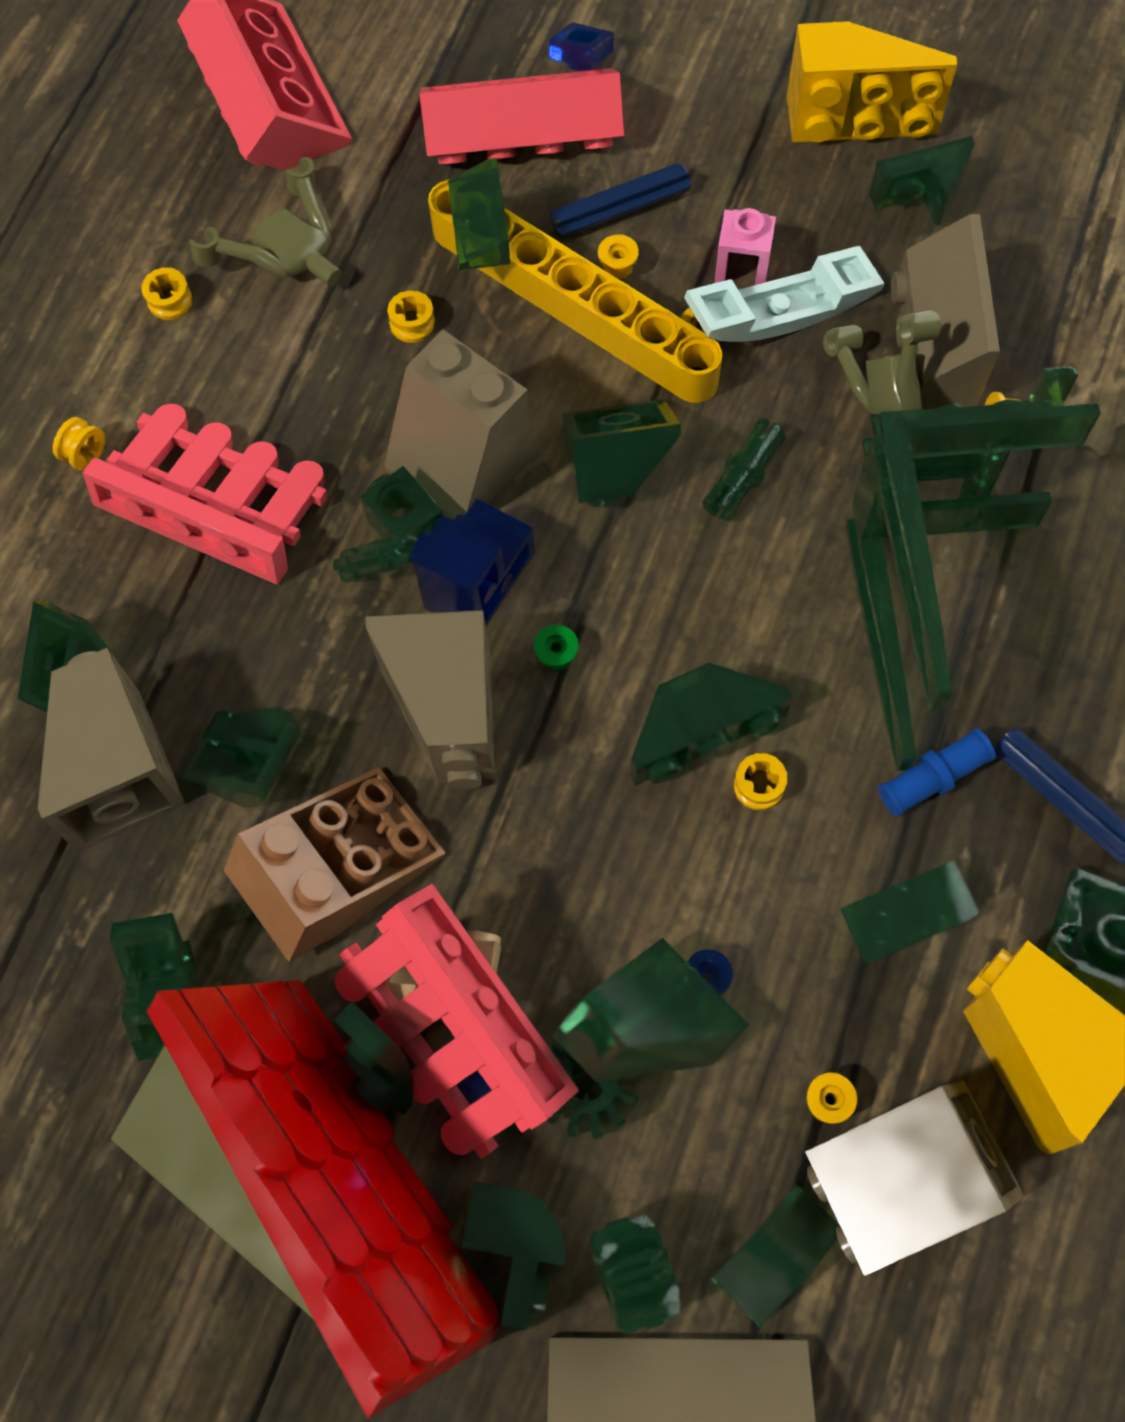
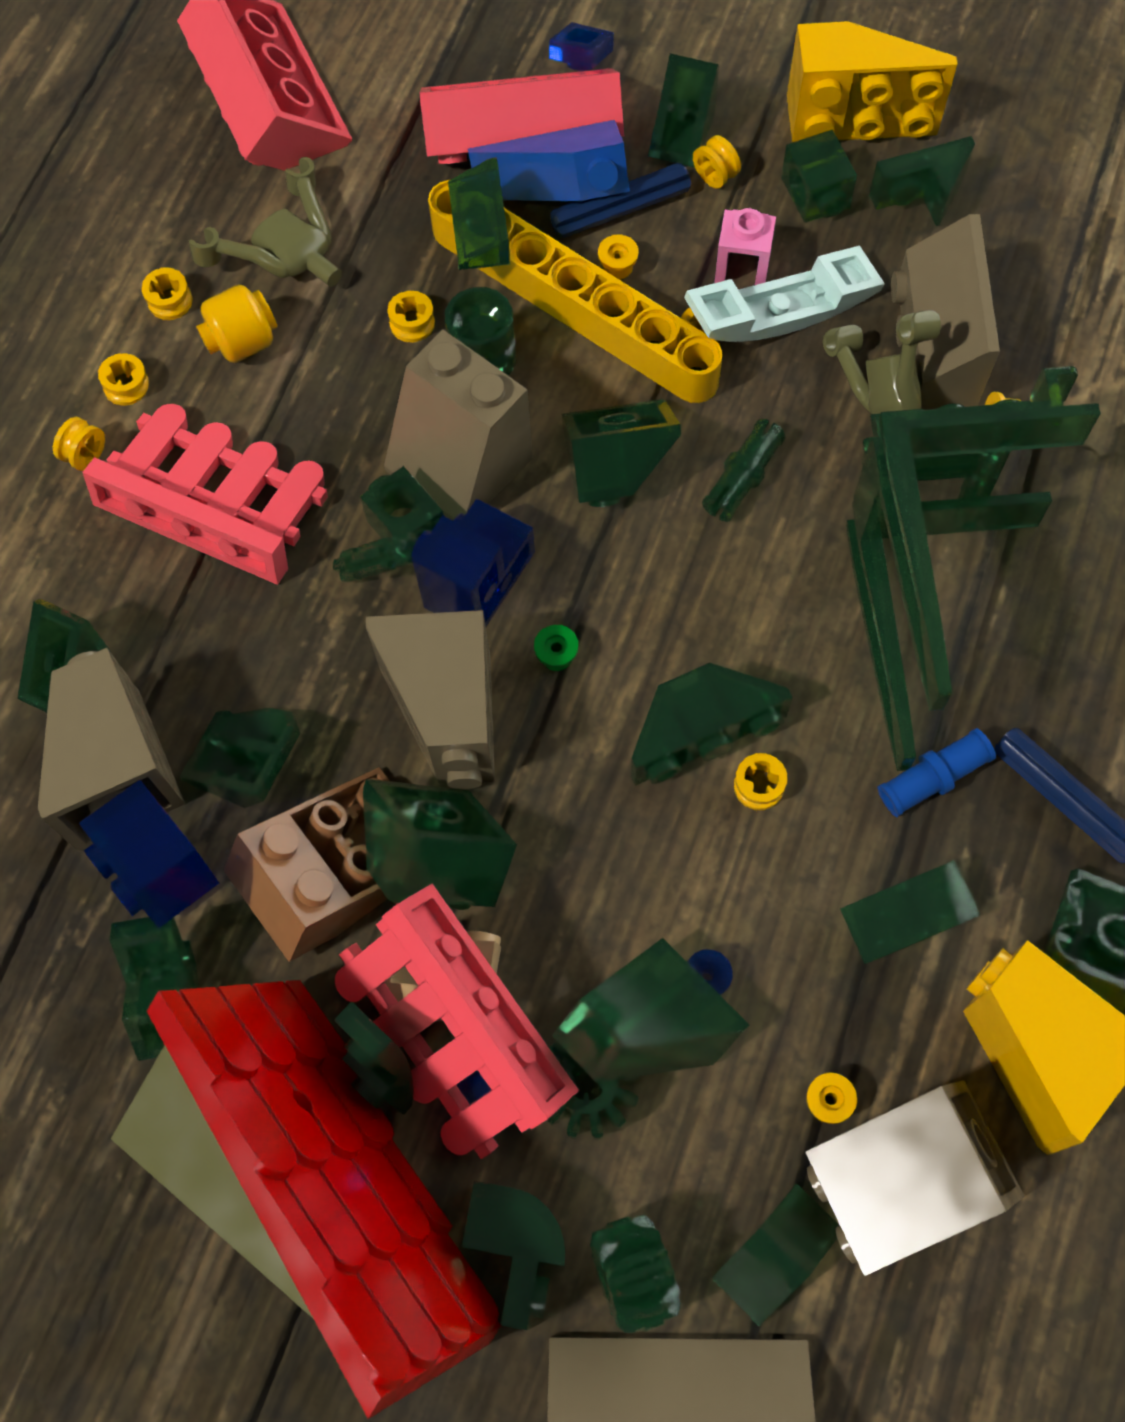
none -> clear blue brick [79,780,220,929]
none -> yellow bush [98,353,149,406]
none -> yellow head [196,284,278,363]
none -> clear green slope [363,779,517,910]
none -> clear green wheel [445,287,516,375]
none -> blue slope [468,120,630,201]
none -> clear green slope [648,53,720,168]
none -> yellow bush [693,135,741,189]
none -> clear green brick [781,129,857,223]

